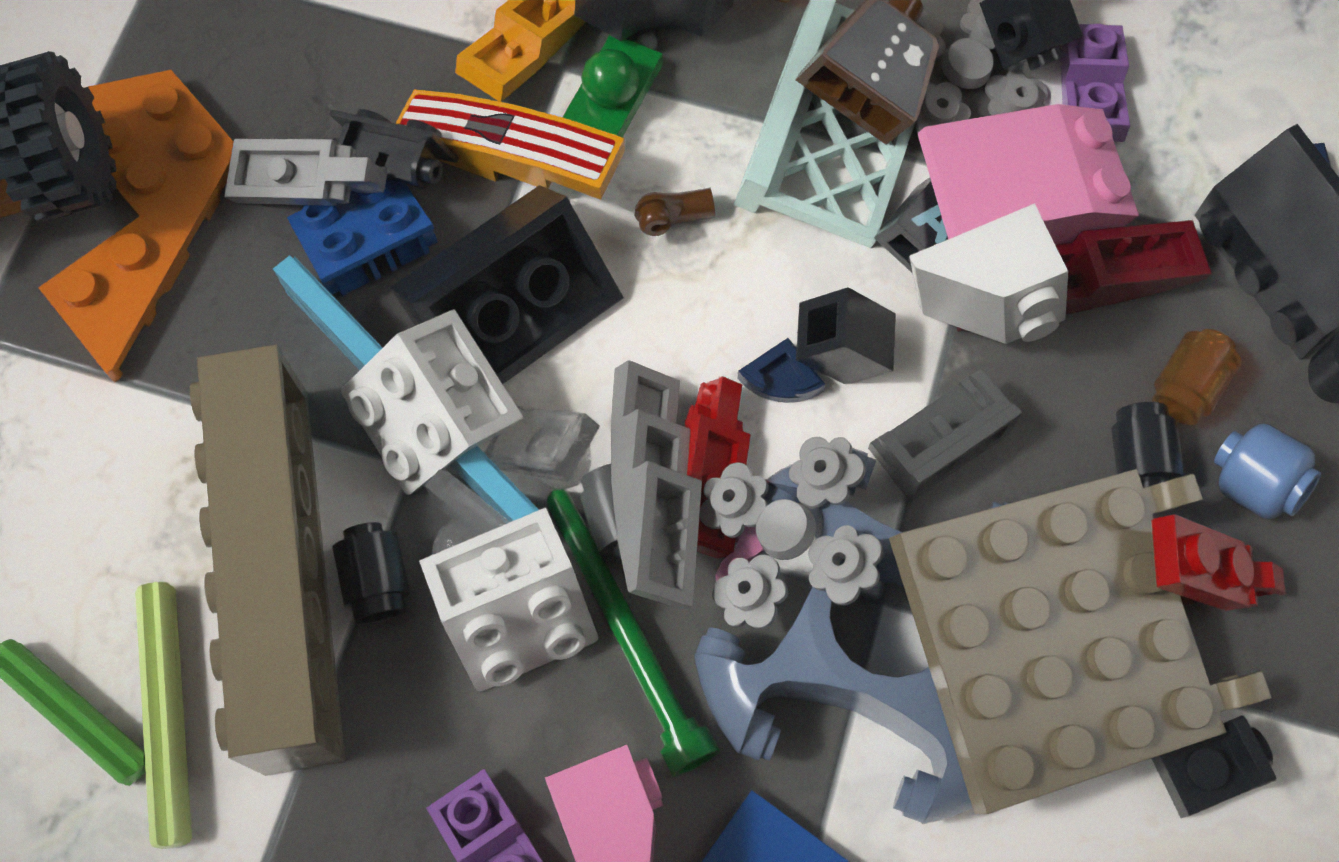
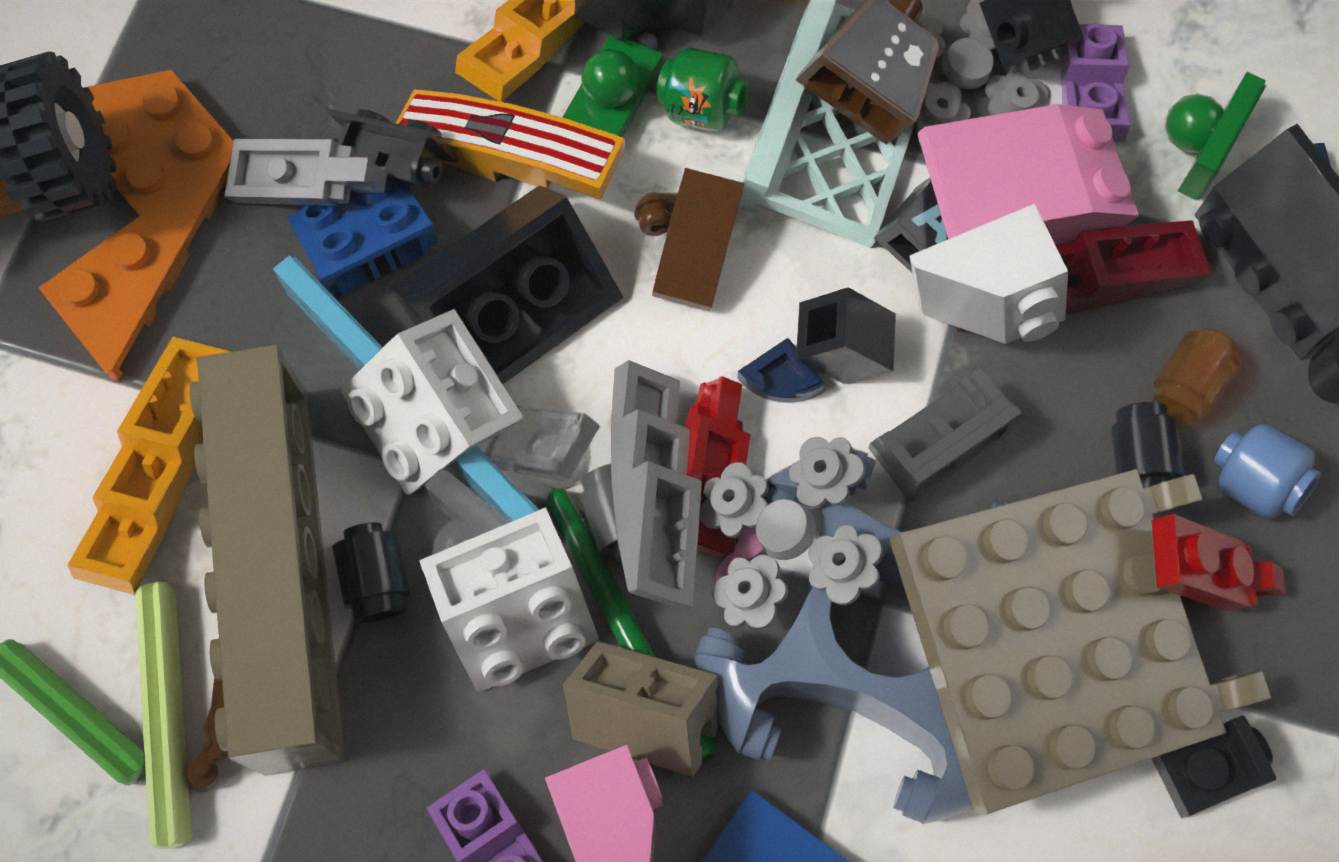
none -> light orange slope [67,337,231,595]
none -> reddish brown piece [187,678,228,792]
none -> dark tan hinge [563,641,719,777]
none -> reddish brown slope [652,168,744,311]
none -> green head [657,48,748,132]
none -> green tile [1165,71,1266,200]

